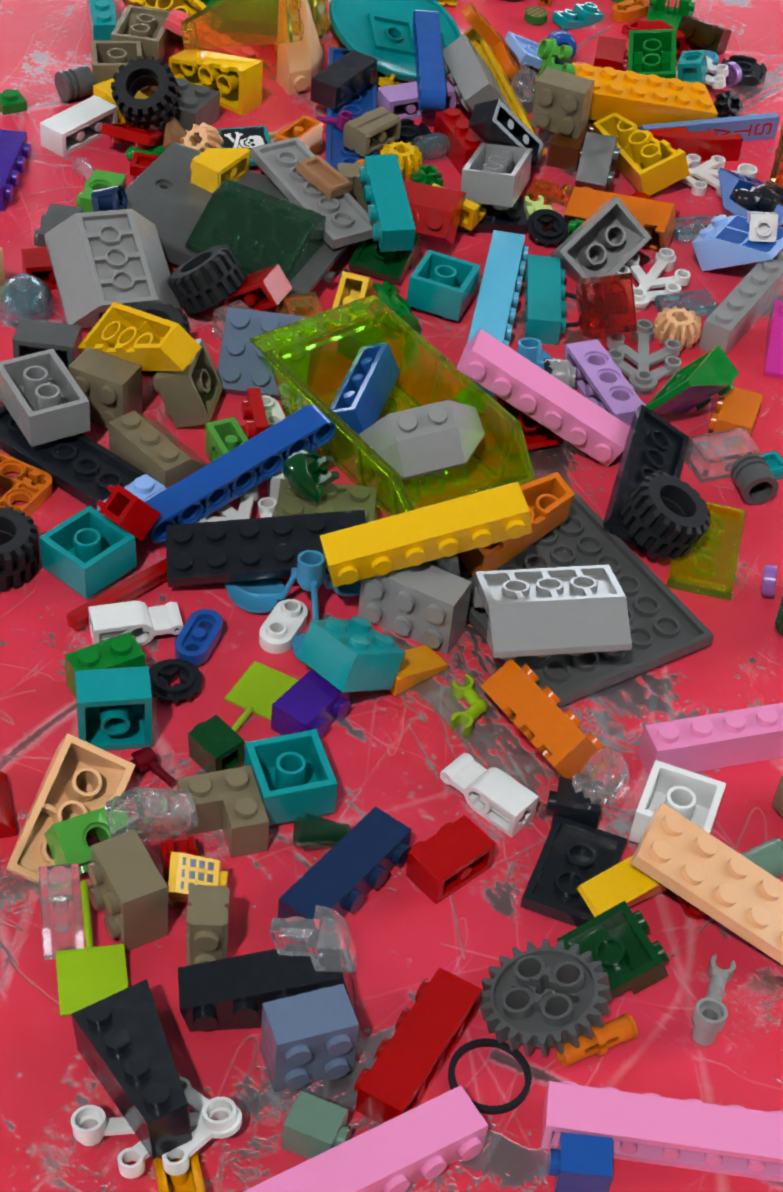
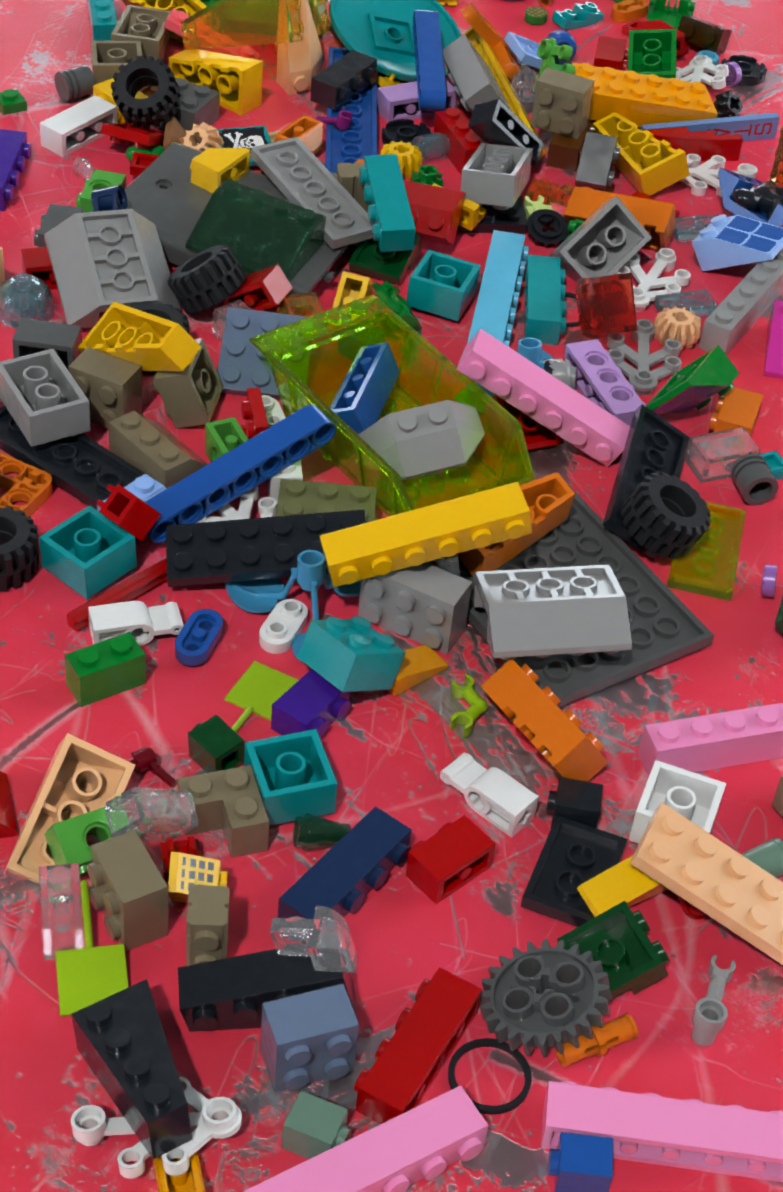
teal brick [75,666,153,751] -> none
black gear [149,659,202,705] -> none
dark green piece [283,449,340,503] -> none
medium nougat tile [296,155,352,199] -> none
dark tan brick [343,106,401,157] -> none
clear hat [572,747,630,806] -> none
teal brick [677,50,708,84] -> none
white bracket [747,211,779,242] -> none

